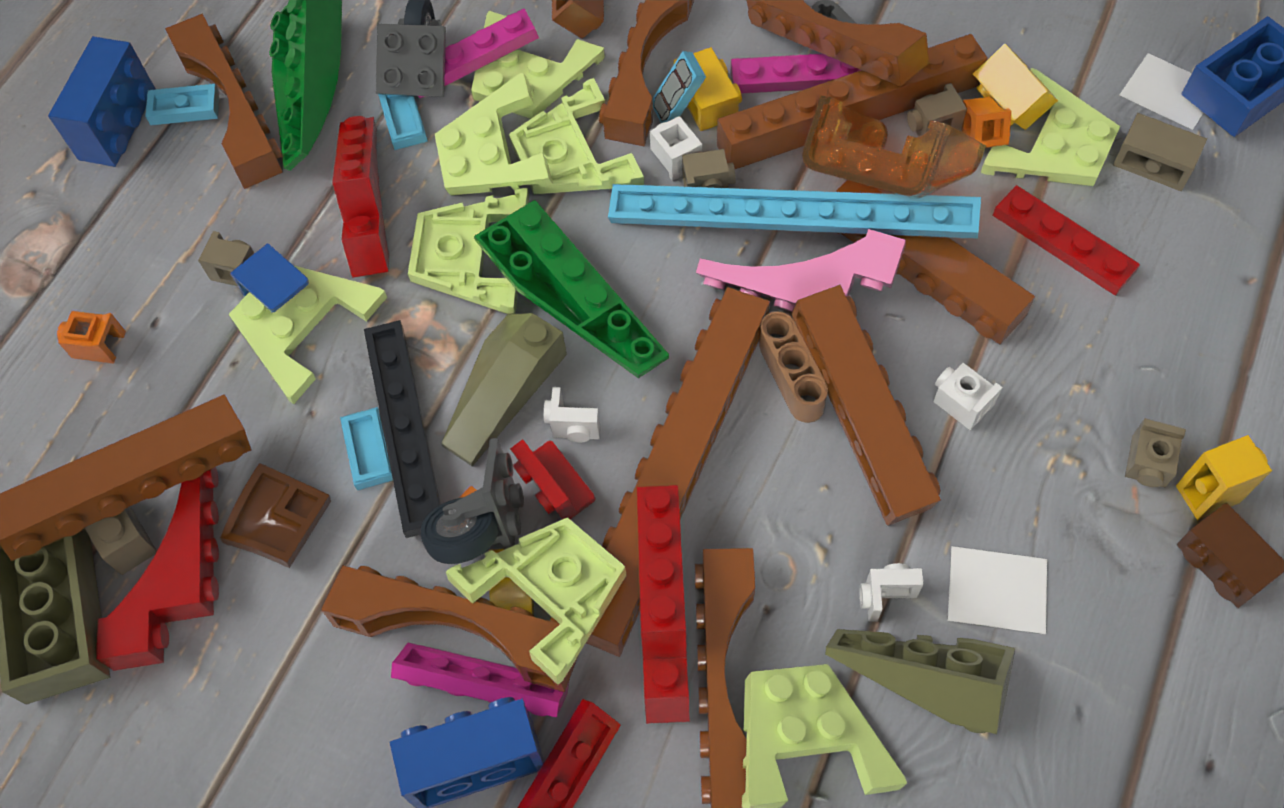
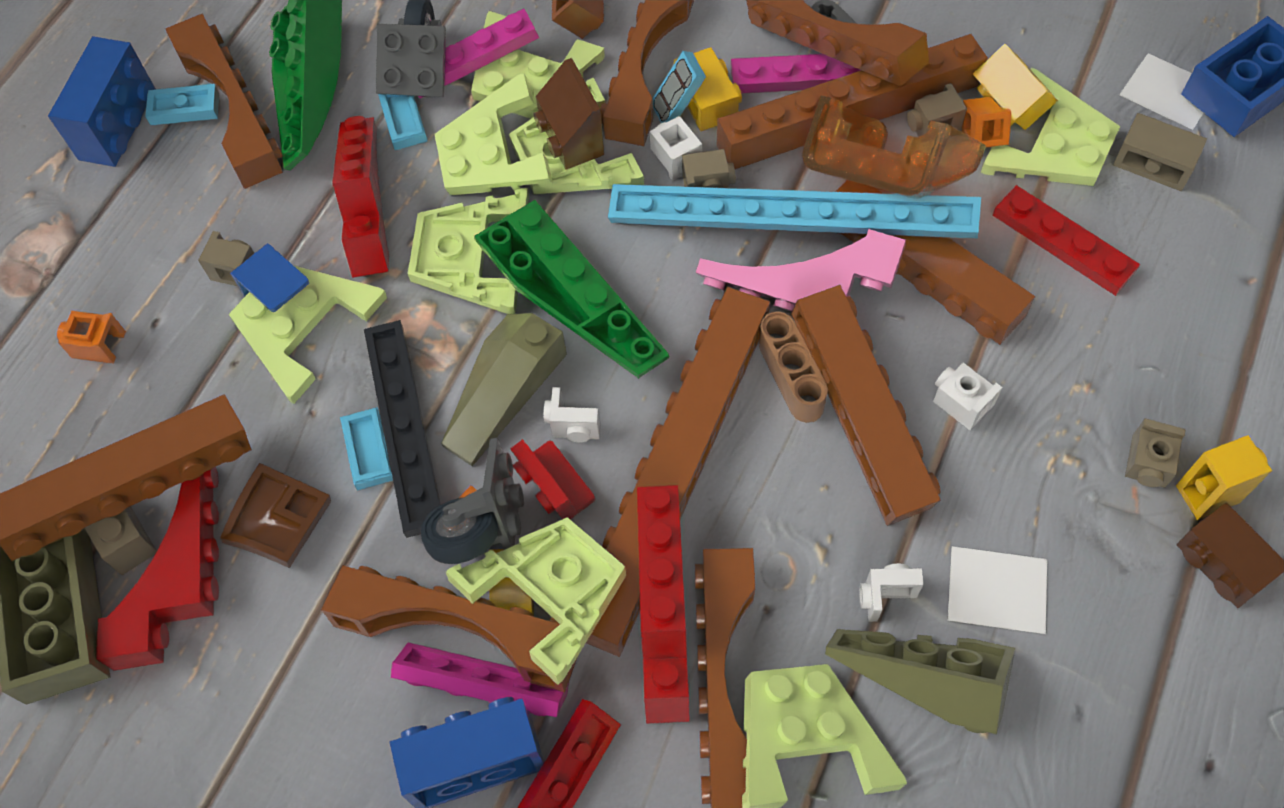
none -> reddish brown slope [533,58,604,170]

